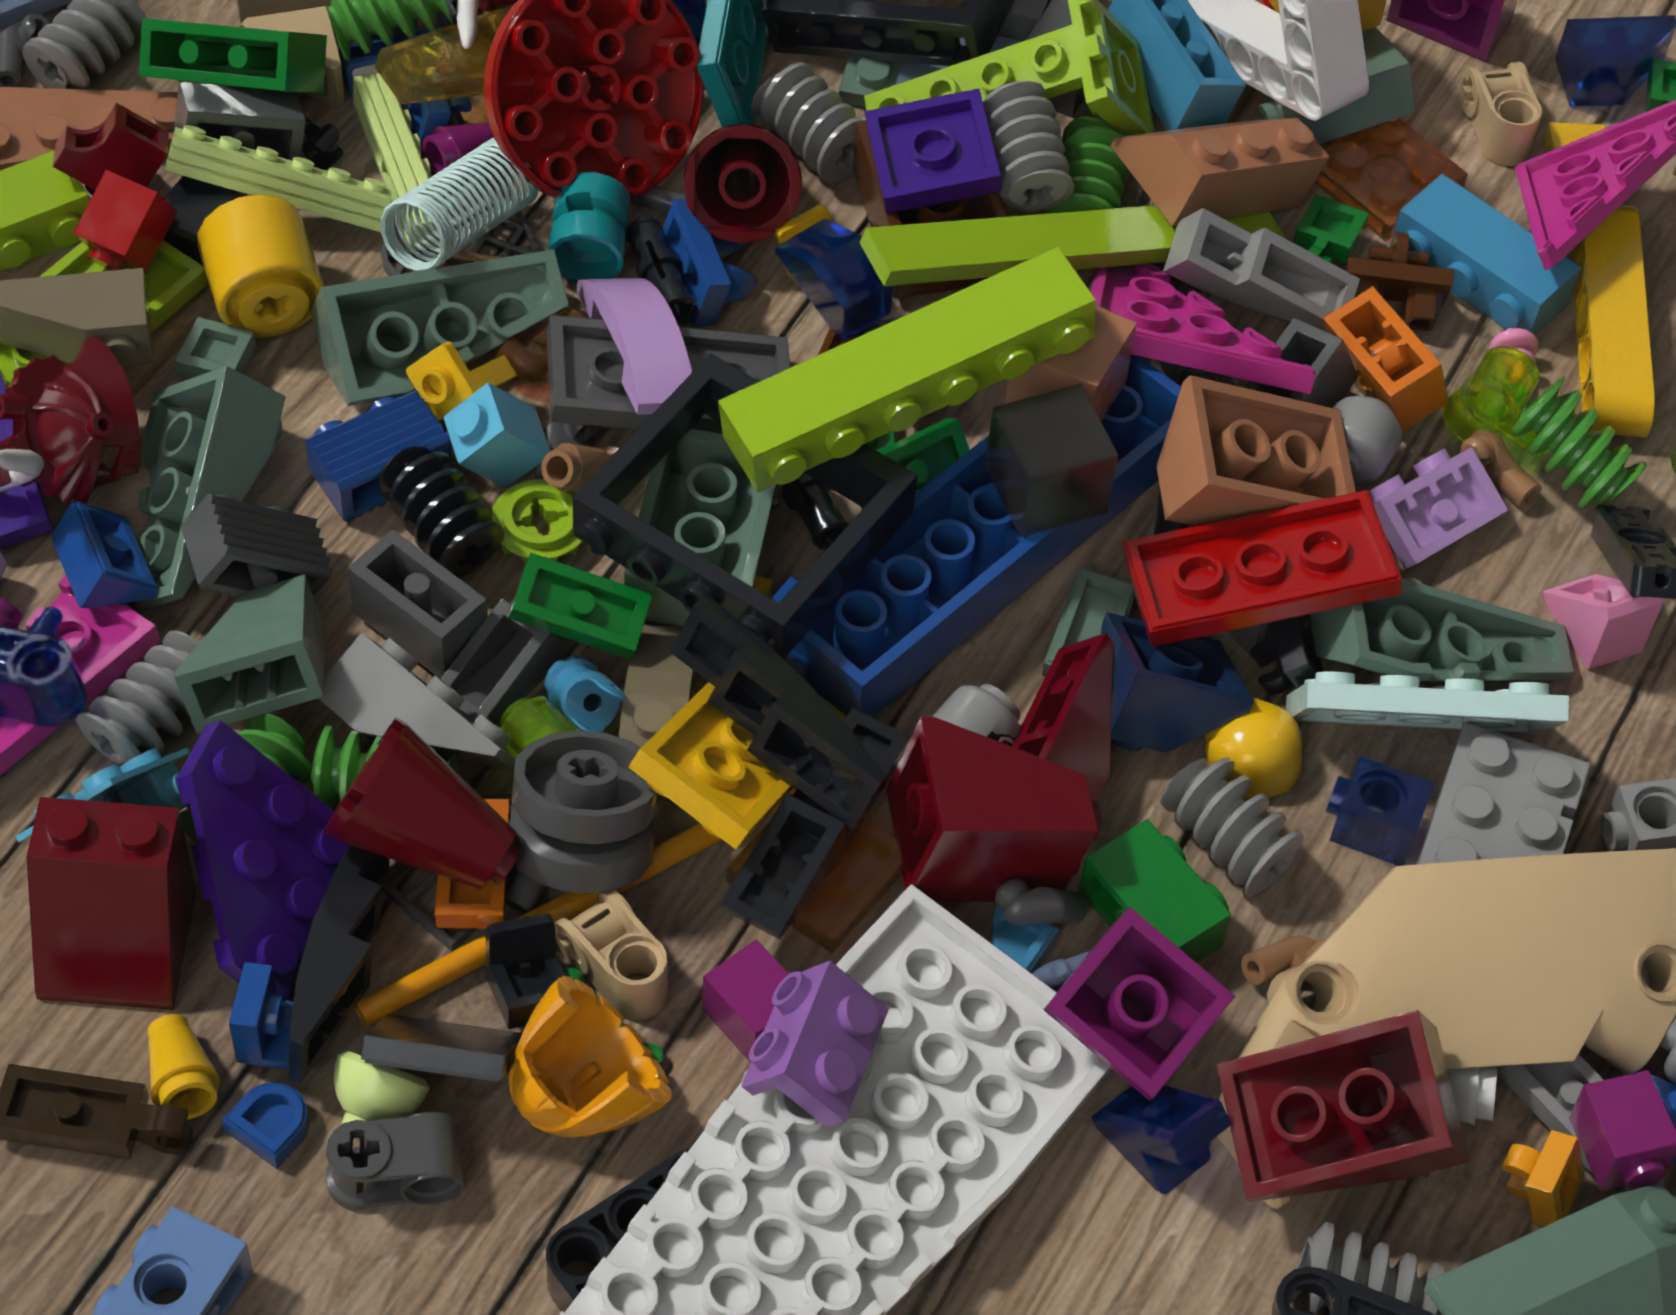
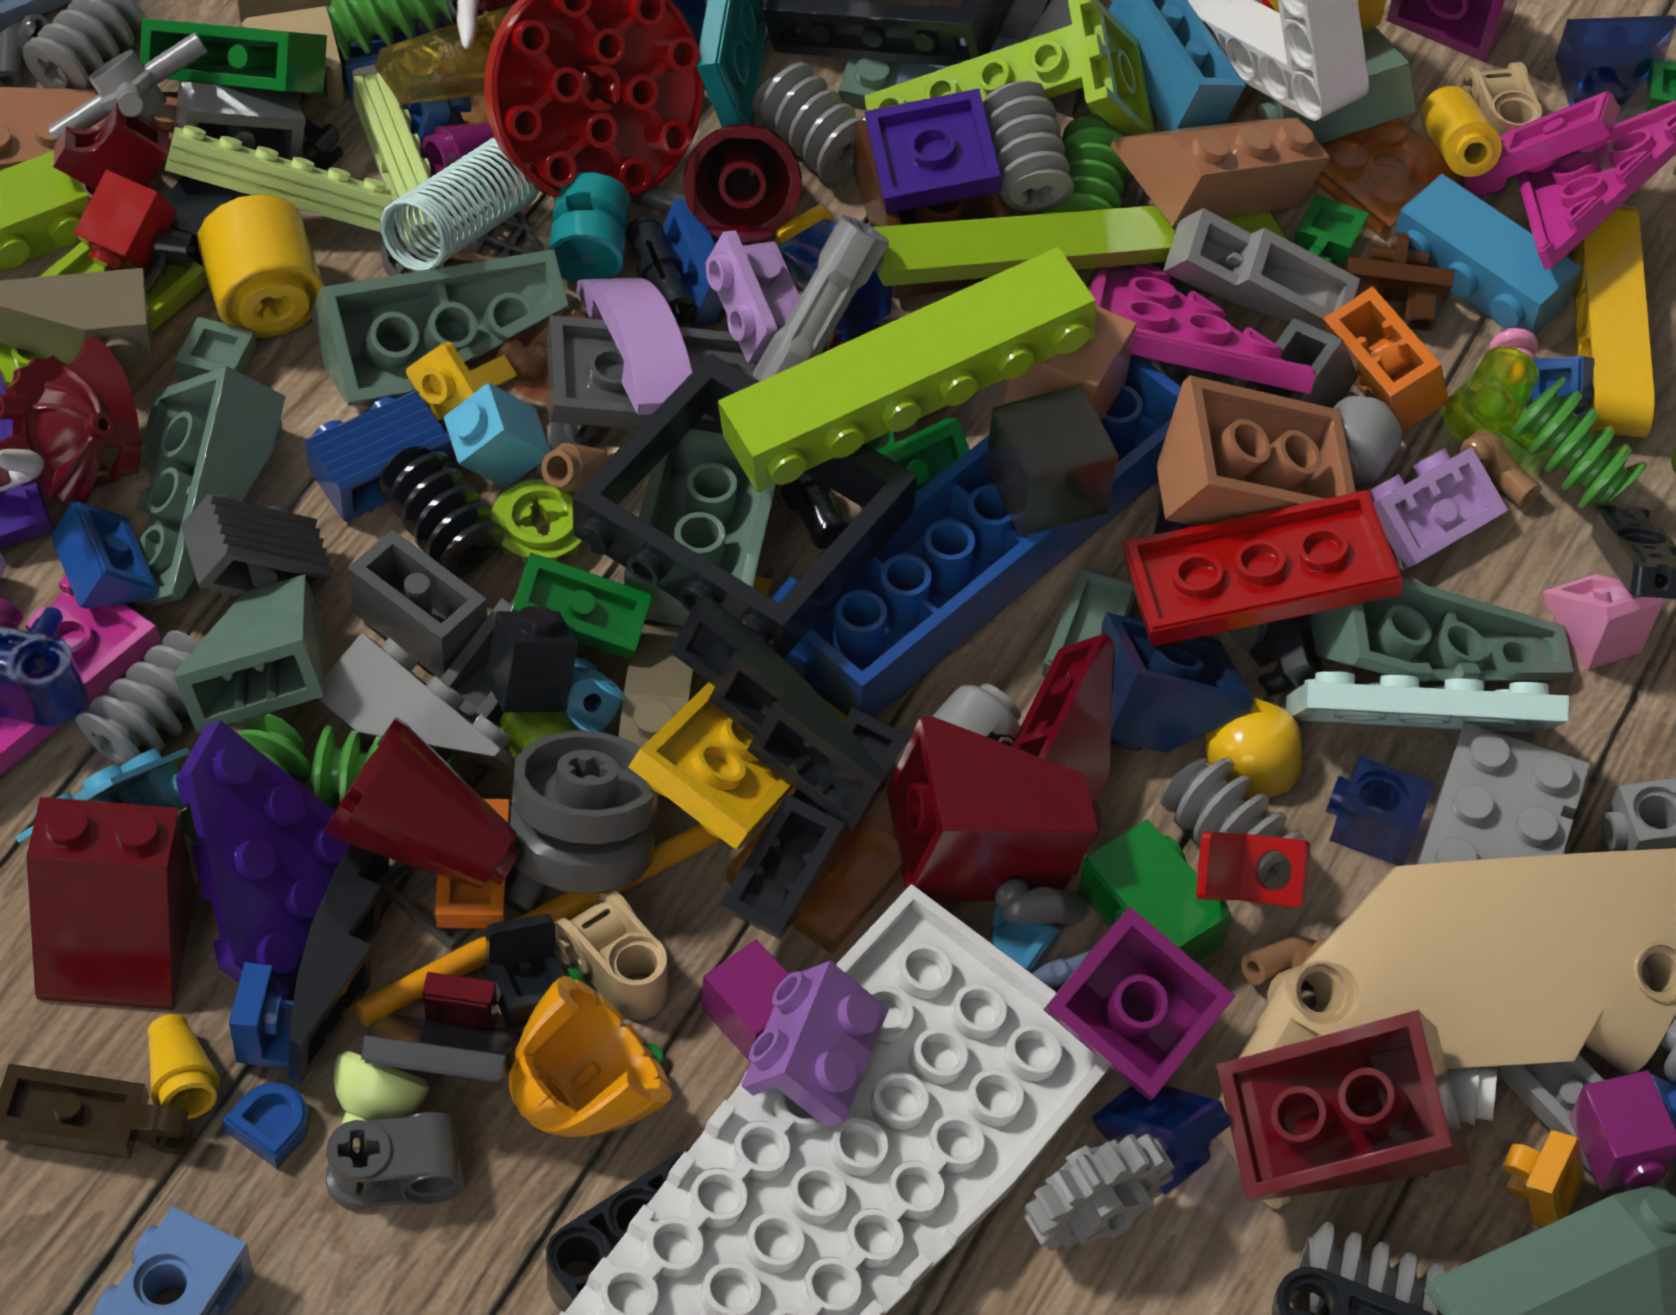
none -> light grey bar [47,32,208,142]
none -> black hand [144,229,196,295]
none -> dark red tile [422,972,498,1029]
none -> black brick [486,606,578,713]
none -> lavender bracket [705,230,800,363]
none -> light grey axle [752,214,889,381]
none -> light grey gear [1024,1133,1174,1251]
none -> red bracket [1196,831,1310,907]
none -> yellow brick [1421,86,1502,177]
none -> dark pink hinge [1463,91,1620,196]
none -> blue tile [1530,356,1594,414]

